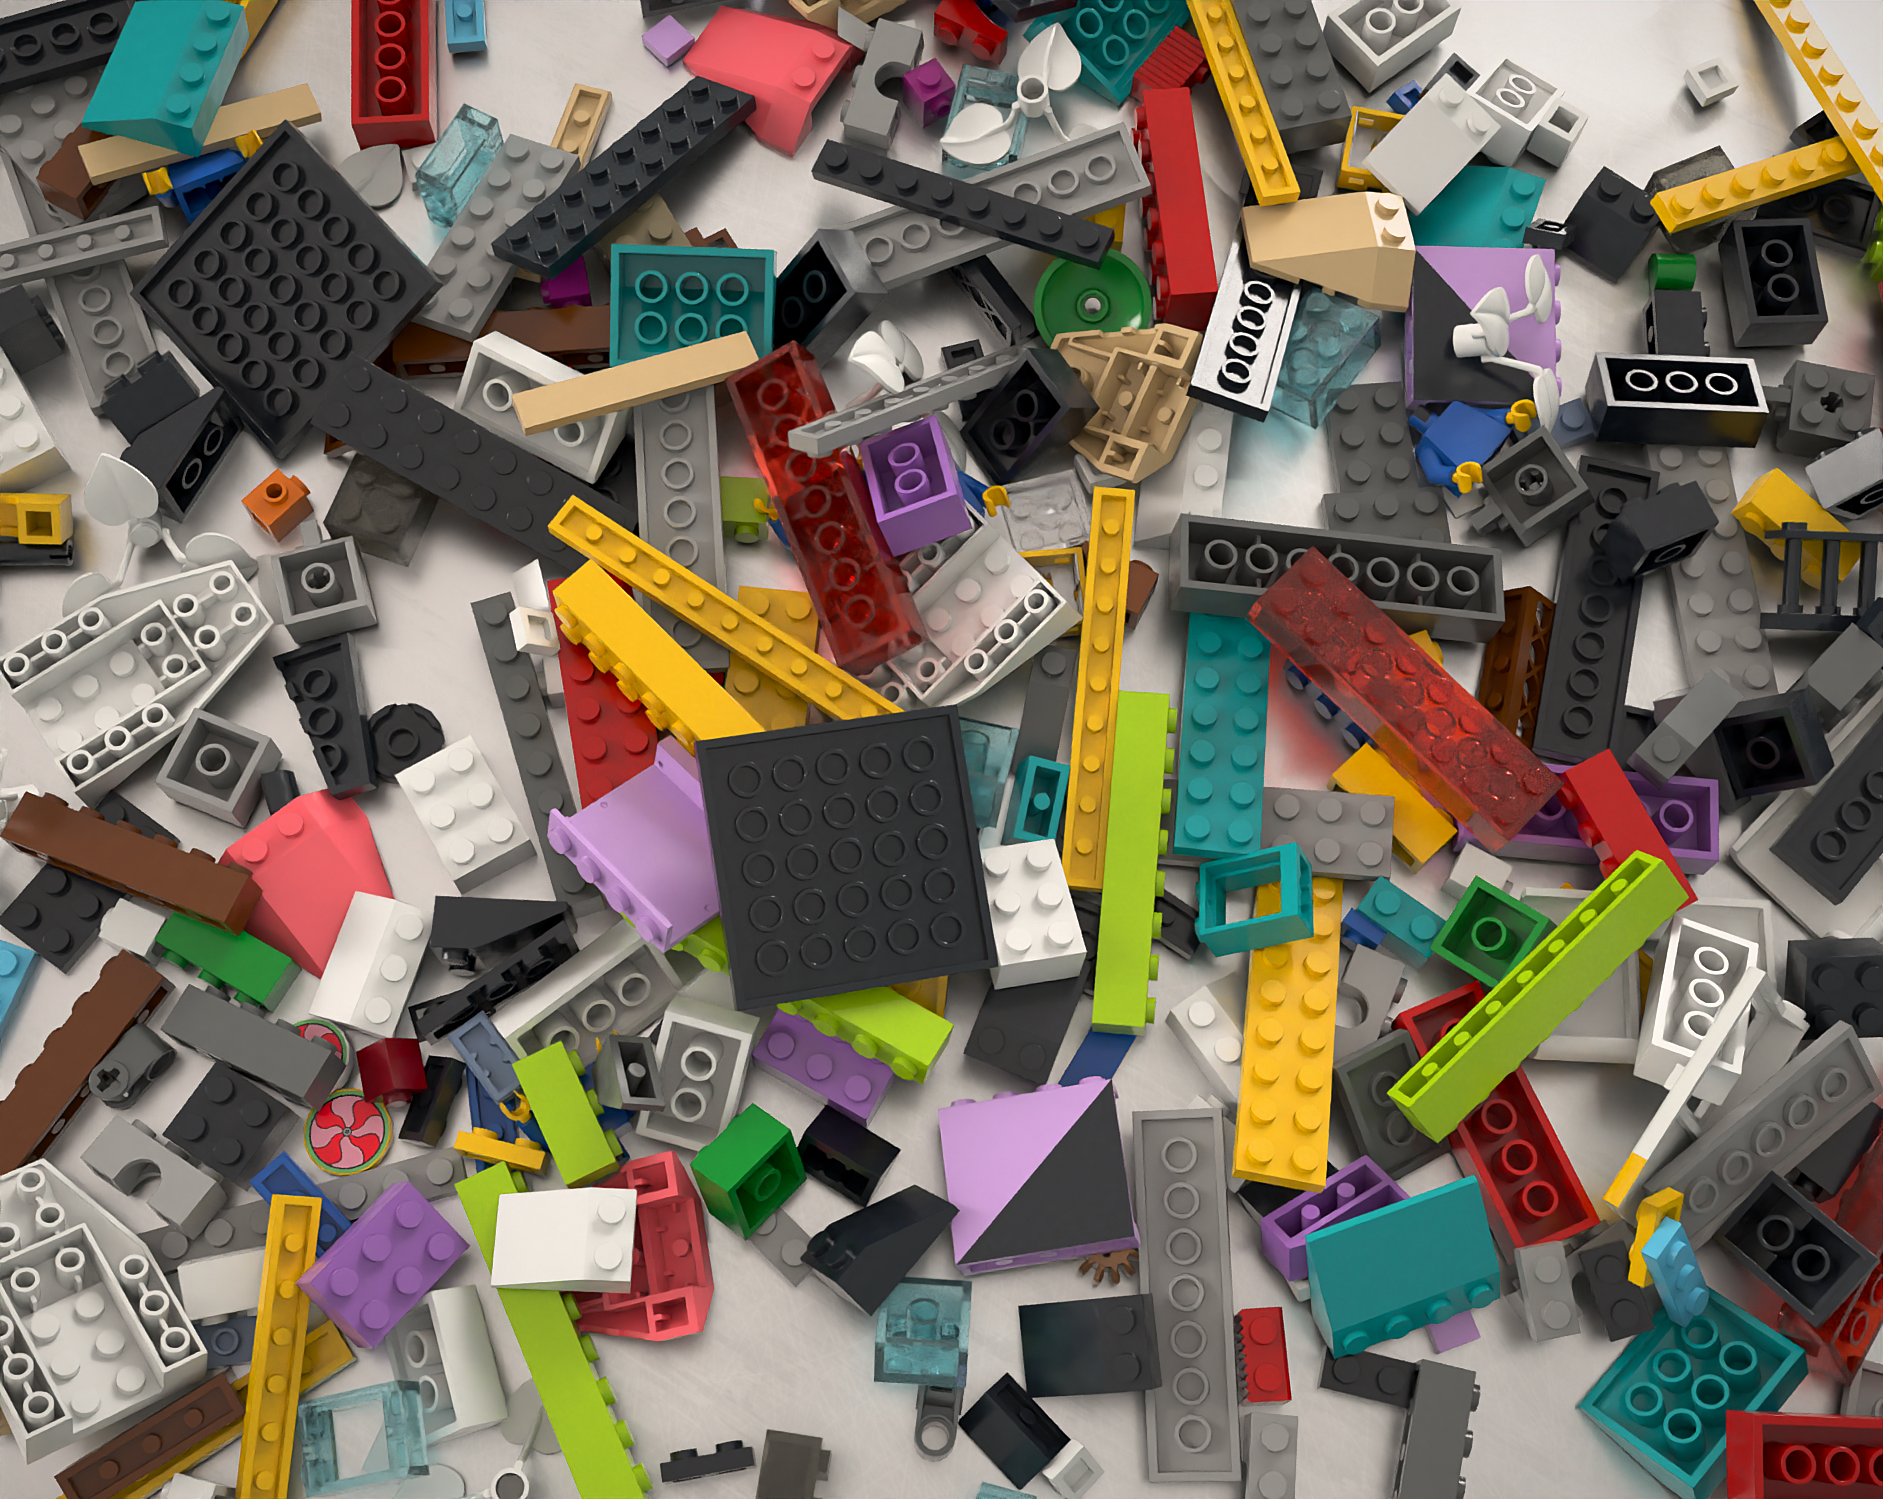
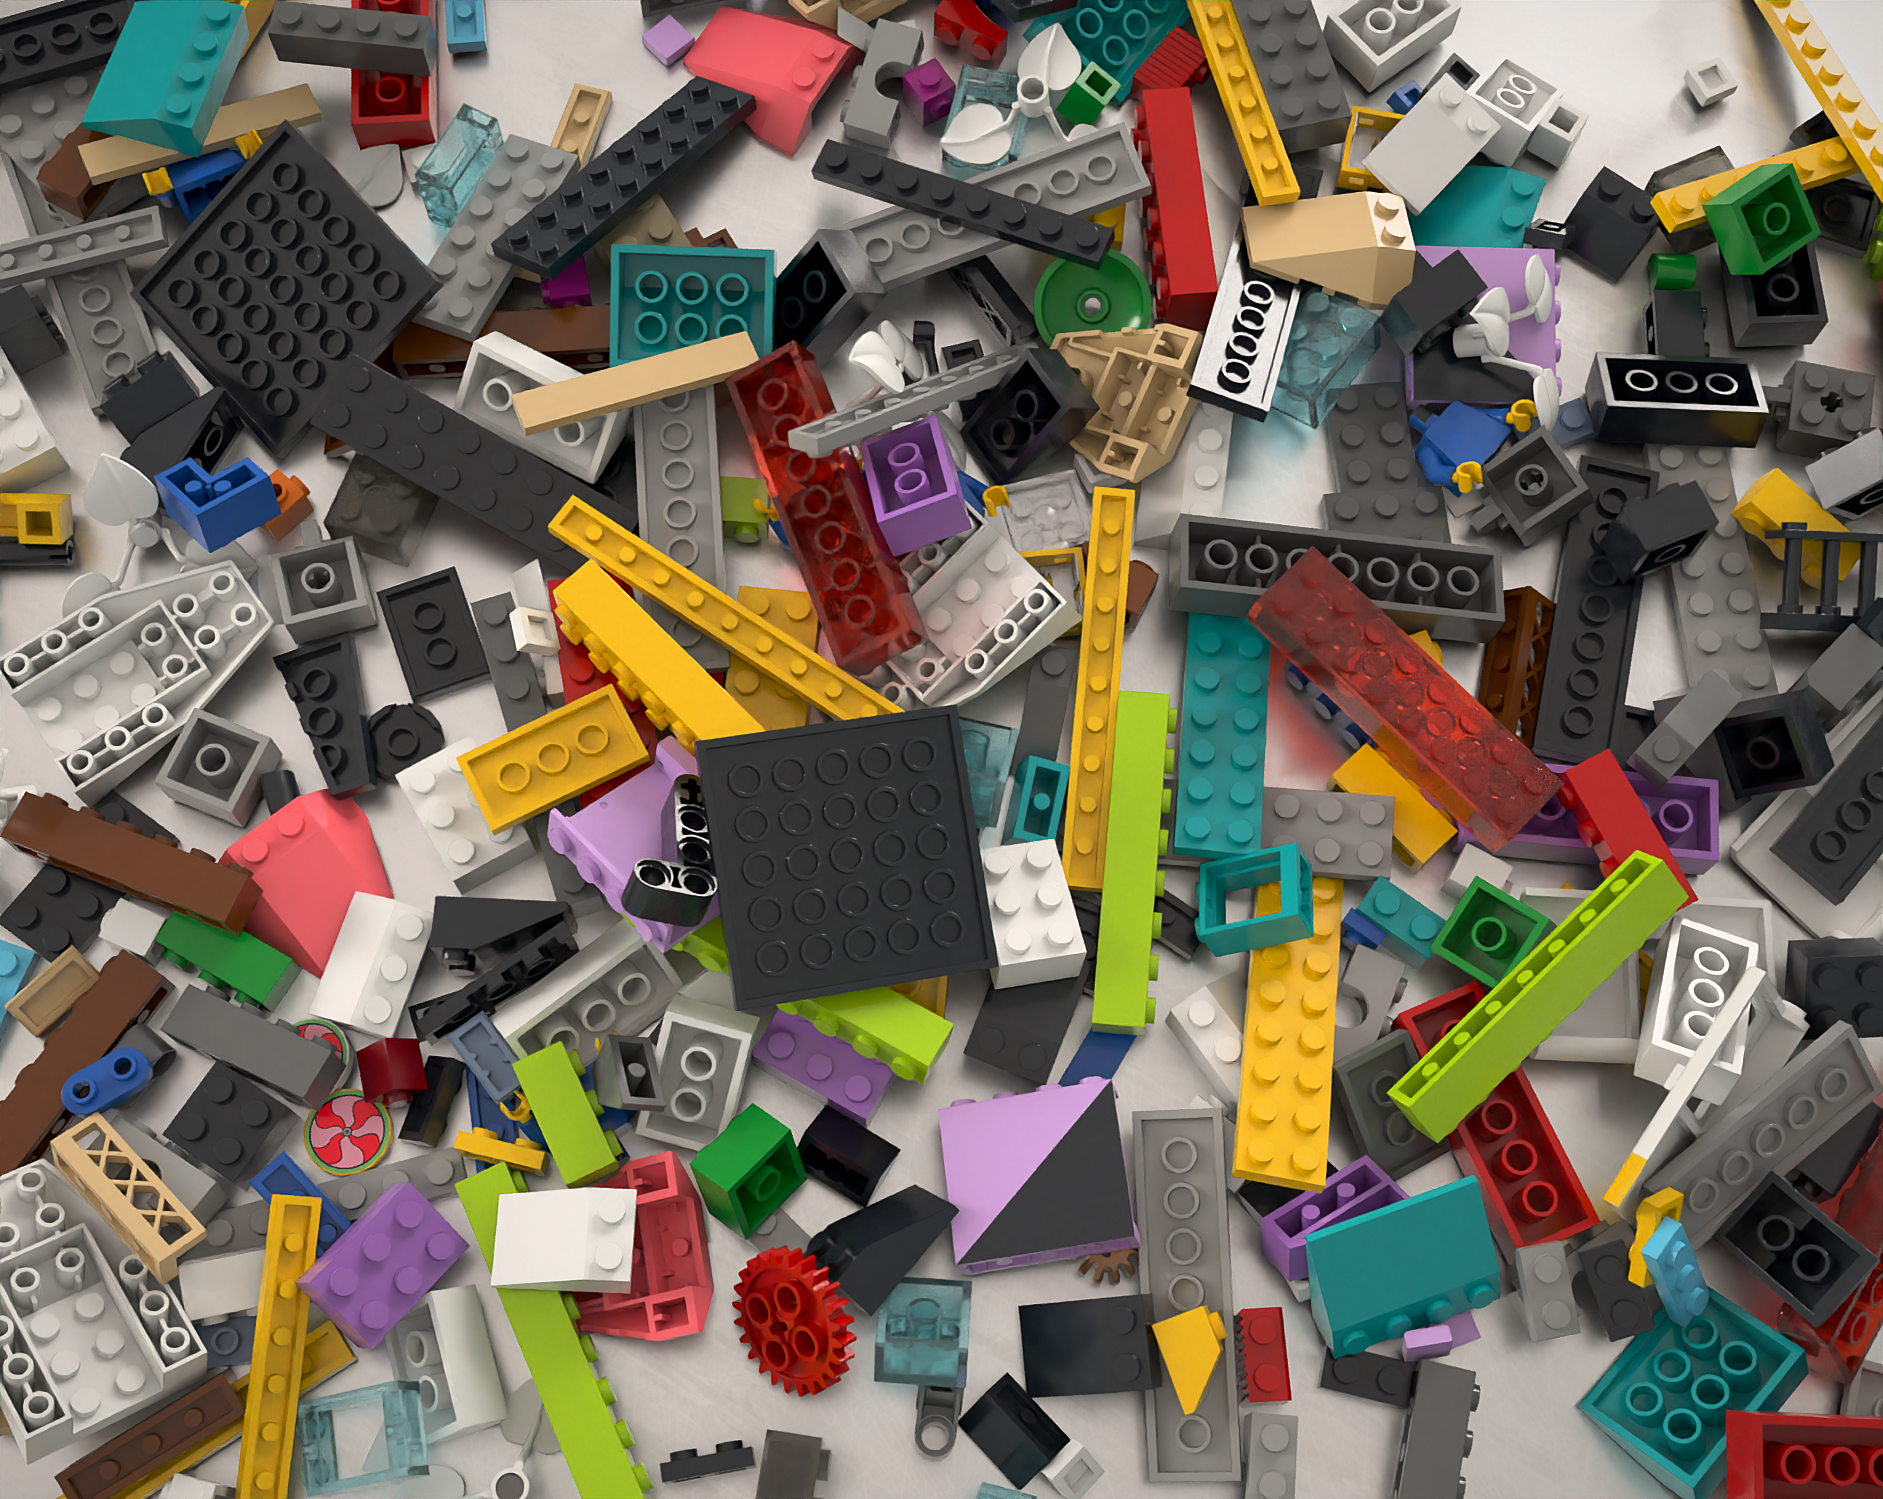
none -> tan tile [4,945,100,1038]
none -> tan fence [50,1111,207,1285]
none -> blue plate [61,1047,153,1119]
none -> blue brick [154,457,282,553]
none -> dark grey brick [268,0,438,77]
none -> black tile [376,566,492,704]
none -> yellow plate [456,683,650,836]
none -> black beam [621,774,717,927]
none -> red gear [732,1245,857,1397]
none -> black hand [913,321,940,376]
none -> green brick [1056,61,1122,126]
none -> yellow slope [1151,1305,1227,1415]
none -> black brick [1378,249,1488,357]
none -> lavender tile [1401,1325,1453,1363]
none -> green brick [1702,163,1821,275]

